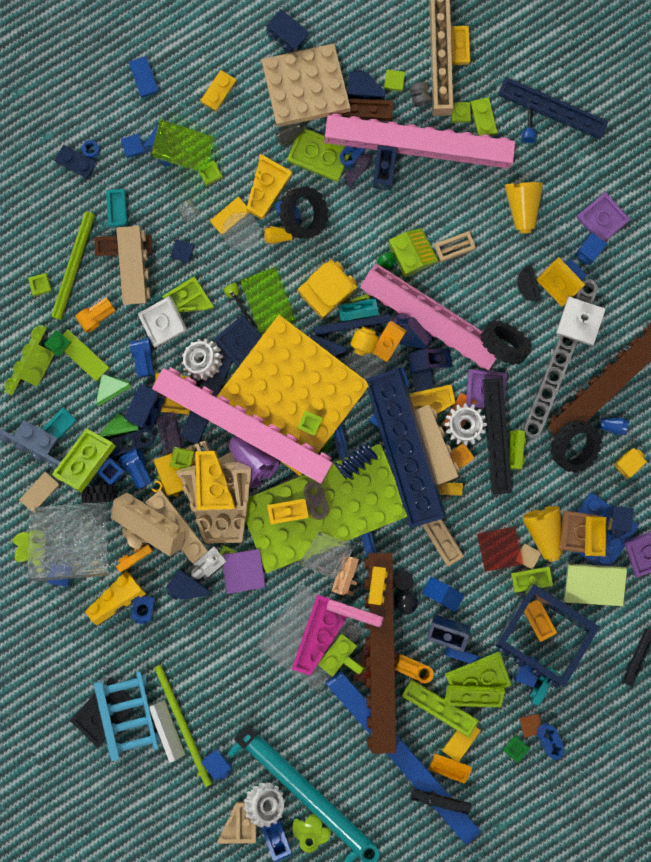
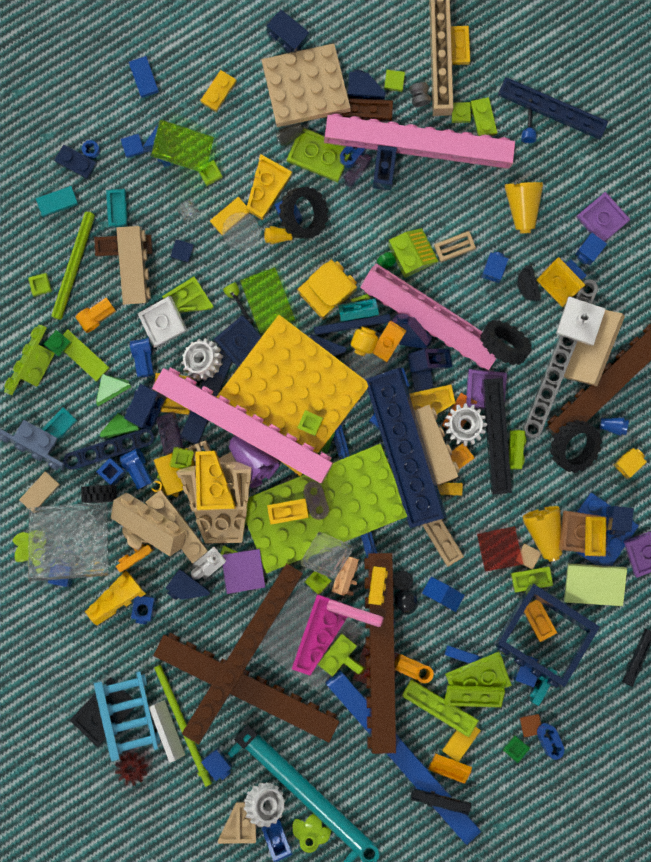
lime plate [51,428,116,493] -> none
dark blue piece [334,441,379,480] -> none
dark blue brick [426,614,471,652] -> none
none -> teal tile [36,186,79,217]
none -> clear red gear [115,752,148,786]
none -> reddish brown brick [153,632,340,743]
none -> reddish brown brick [182,563,303,745]
none -> lime plate [305,568,331,595]
none -> blue brick [481,252,509,283]
none -> tan tile [564,310,625,386]

